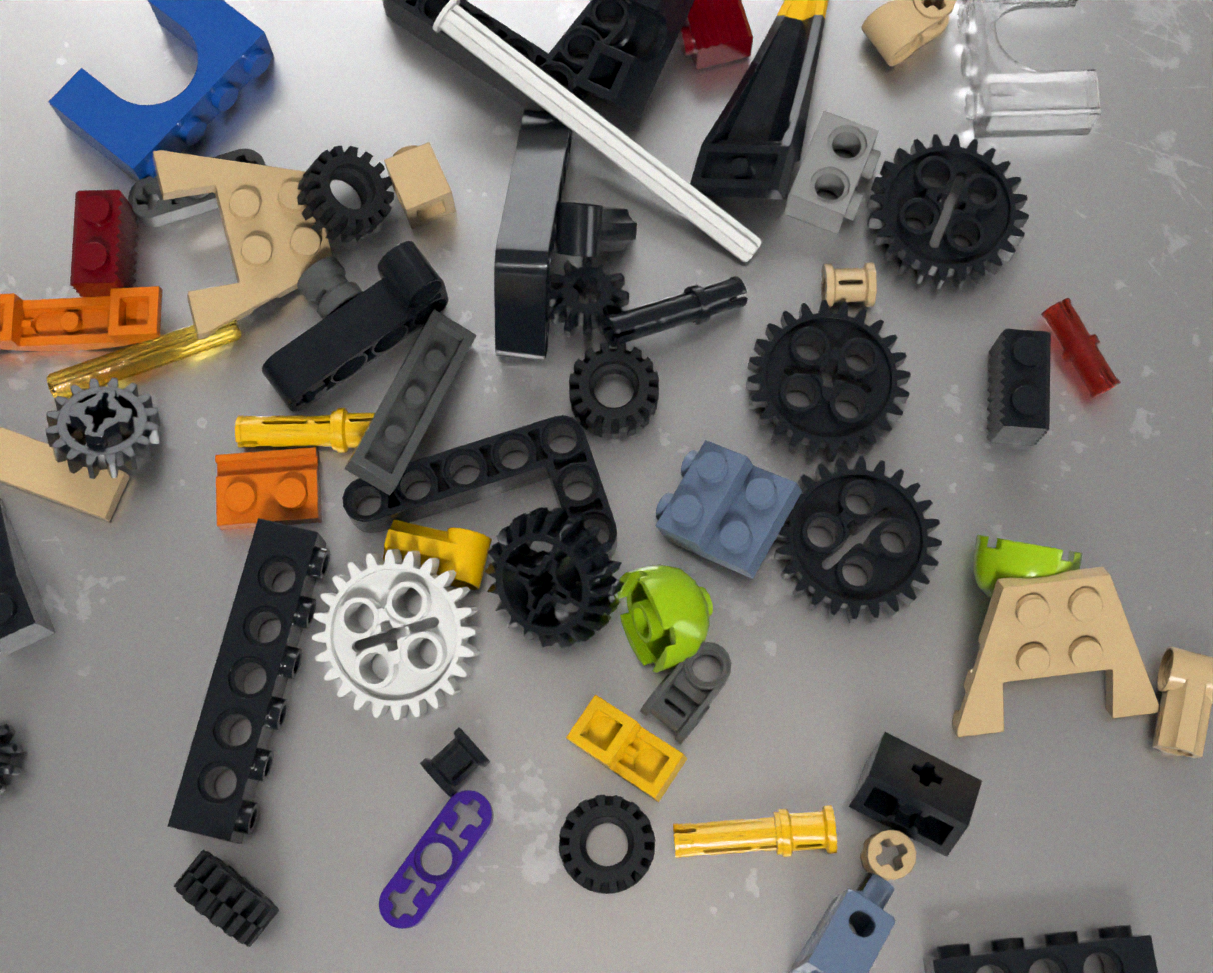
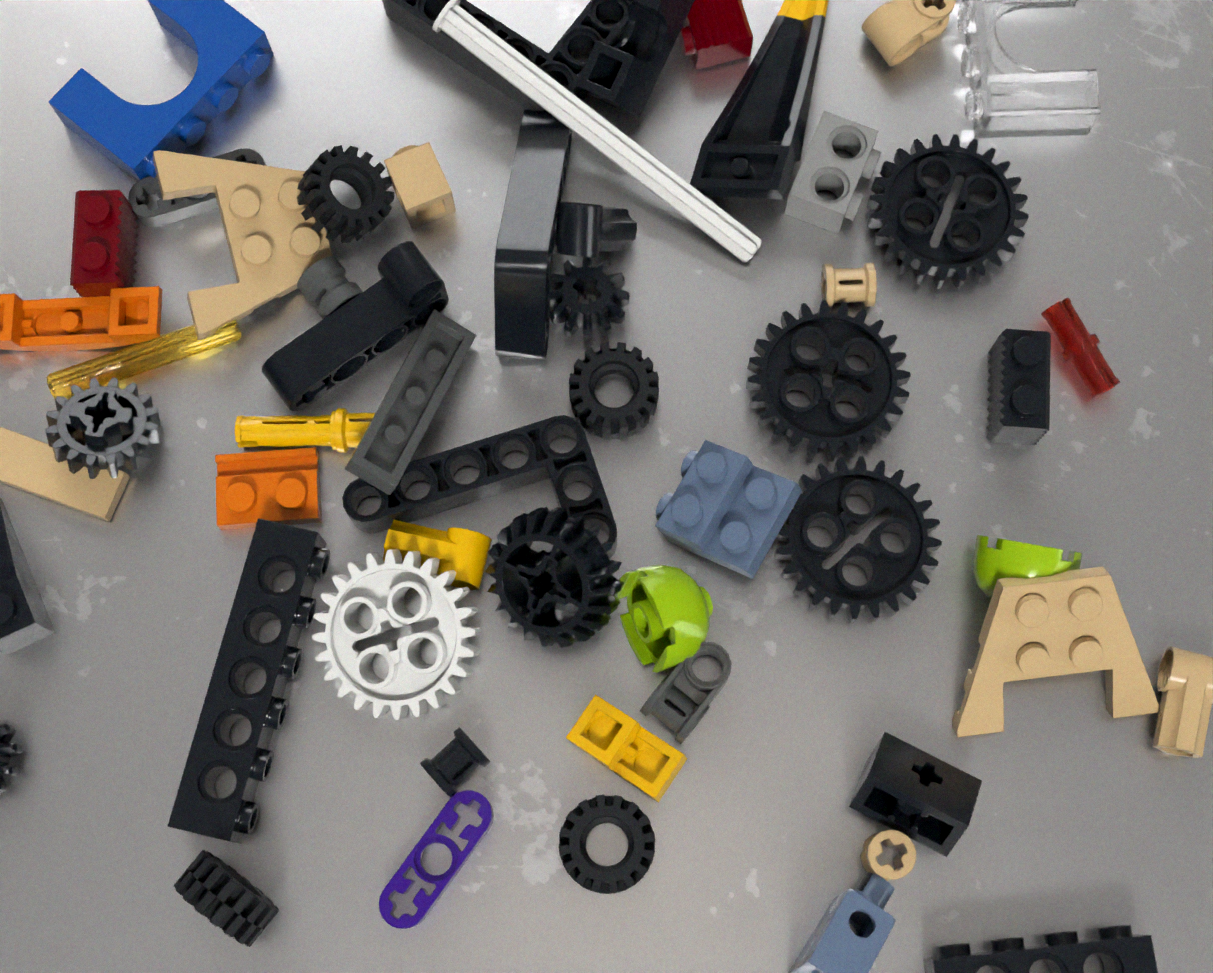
black pin [602,276,748,348] -> none
yellow pin [673,805,837,858] -> none

